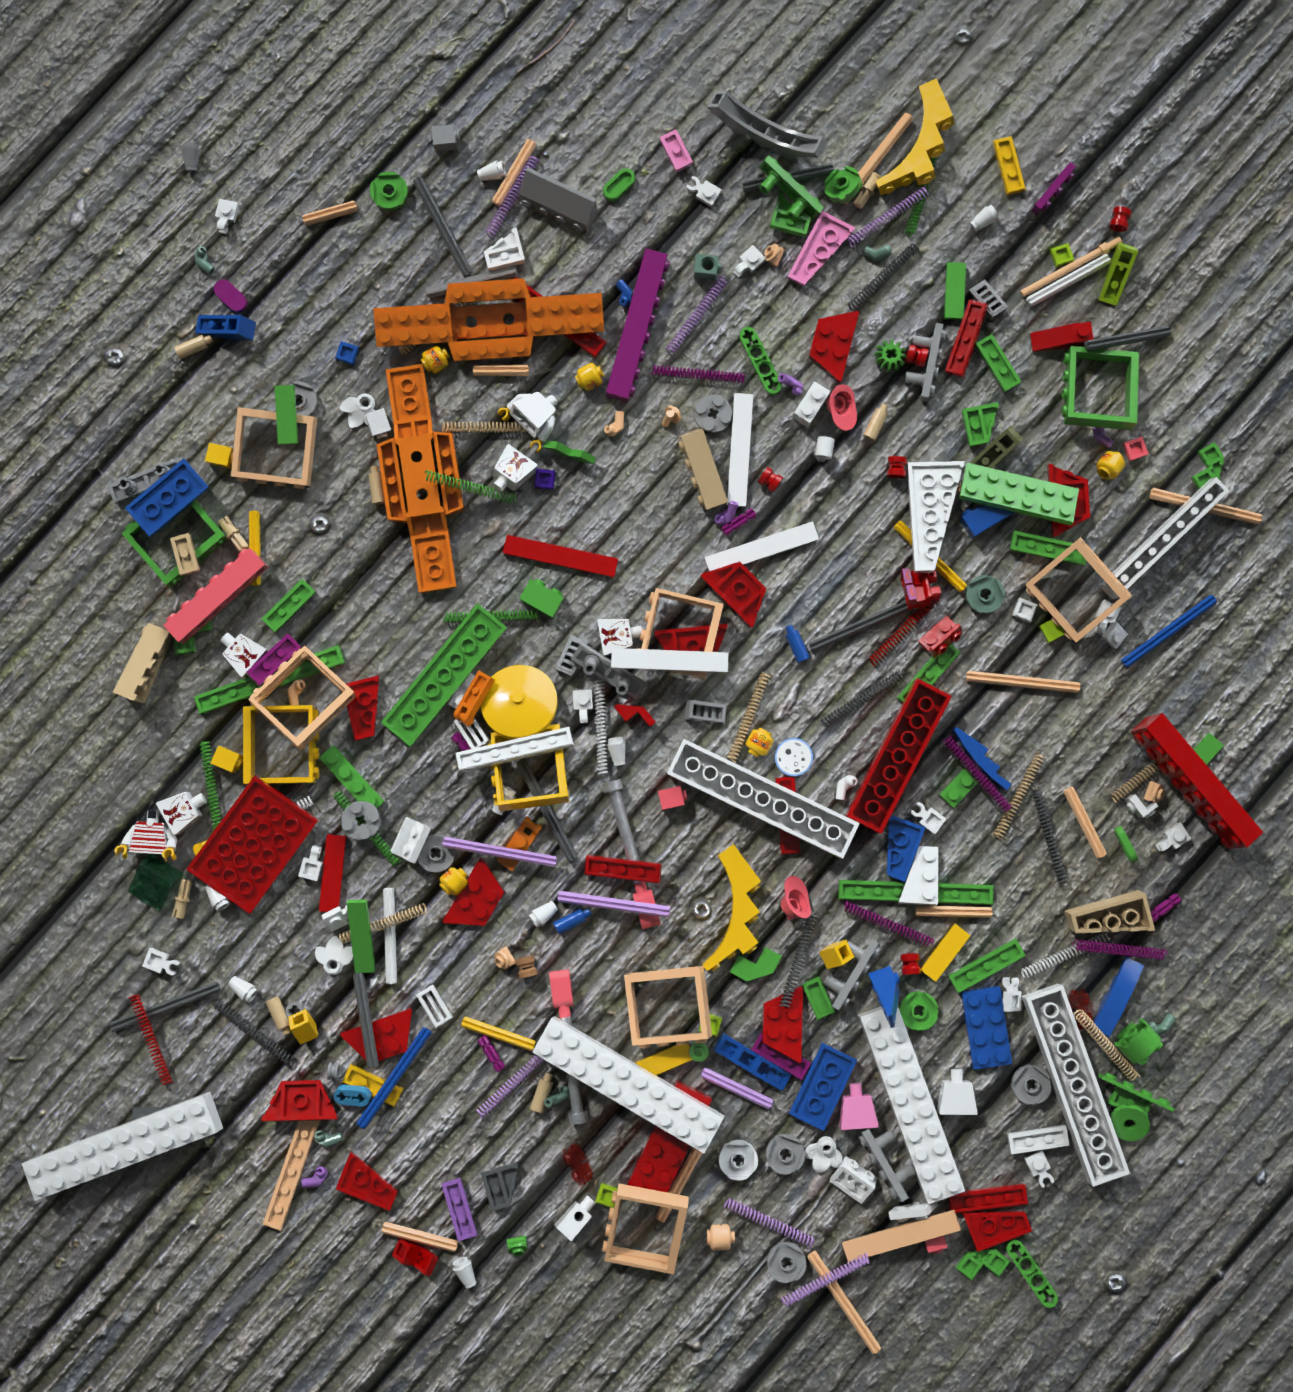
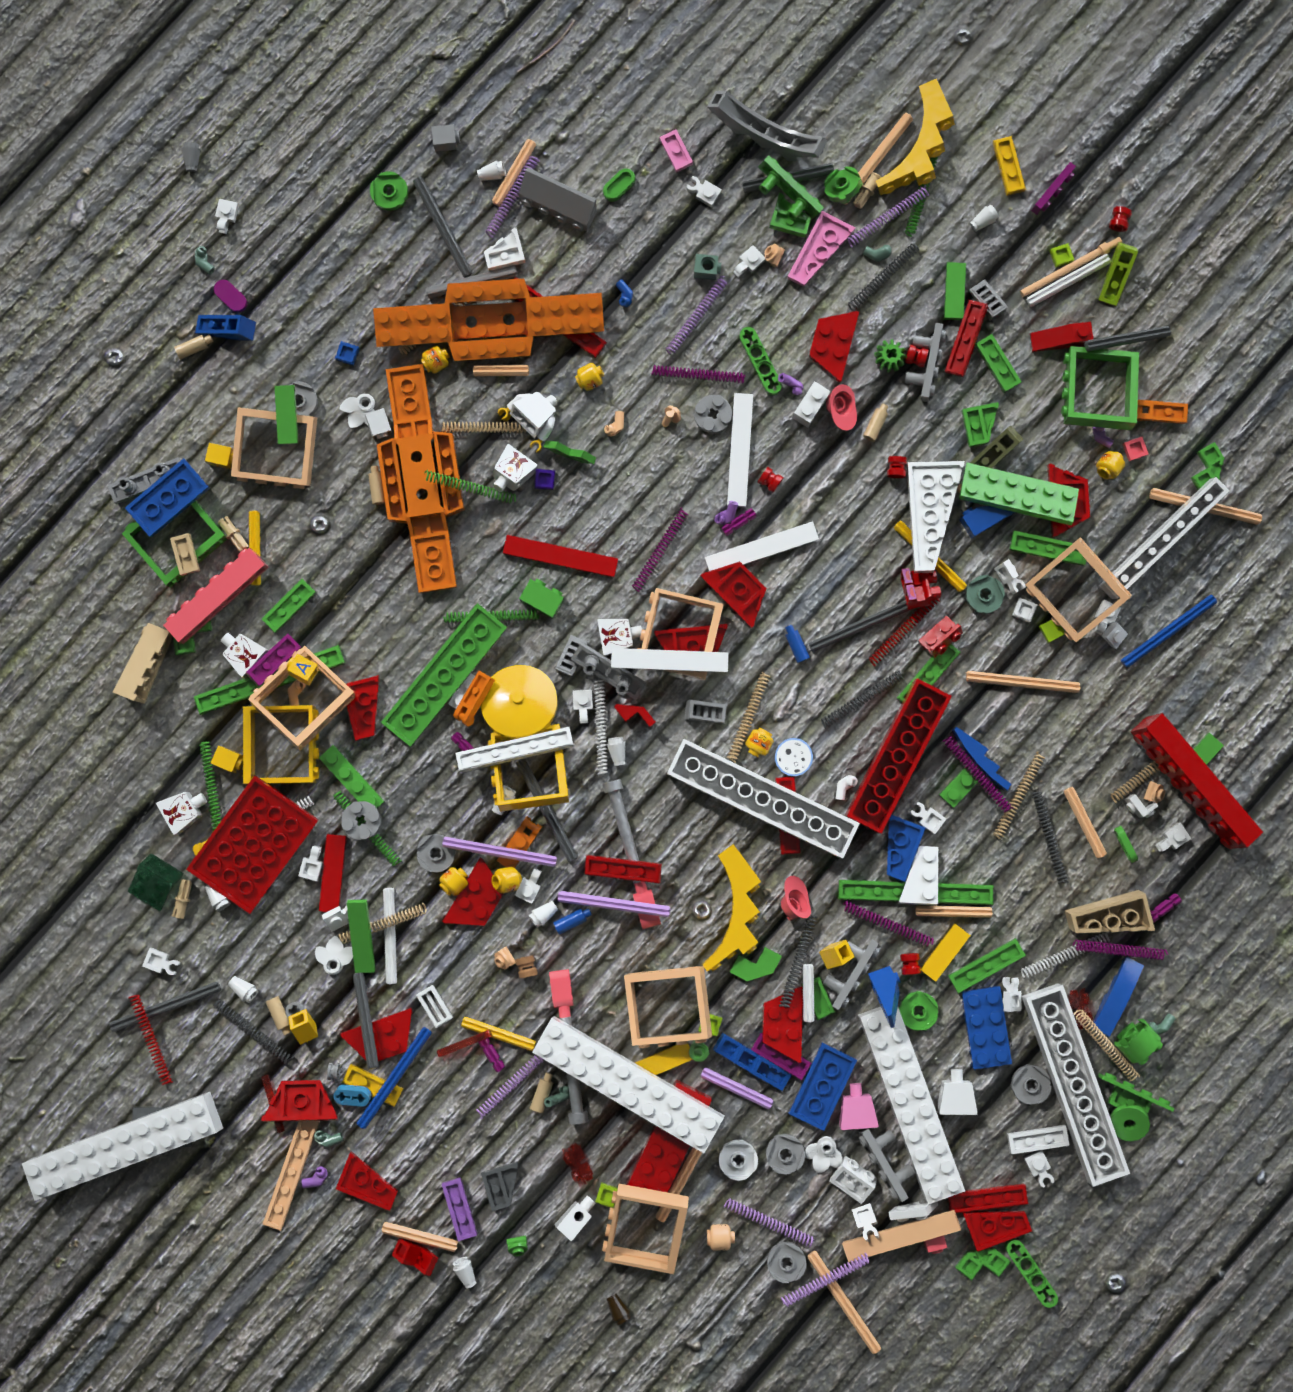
torso [115,810,177,861] -> none
light nougat axle [302,201,358,226] -> none
white bracket [391,817,431,864] -> none
white tile [454,716,490,749] -> none
magenta brick [606,249,670,403] -> none
coral brick [658,786,687,810] -> none
tan wedge [678,429,728,510] -> none
white piece [814,436,835,462] -> none
none -> clear red bar [261,1074,285,1133]
none -> yellow brick [287,654,319,686]
none -> clear red bar [437,1029,492,1057]
none -> yellow head [492,867,522,893]
none -> white plate [515,868,542,904]
none -> dark brown cone [606,1293,631,1325]
none -> magenta piece [632,507,689,592]
none -> white axle [803,964,814,1022]
none -> white plate [852,1203,879,1242]
none -> white plate [994,560,1026,594]
none -> orange plate [1137,400,1188,424]

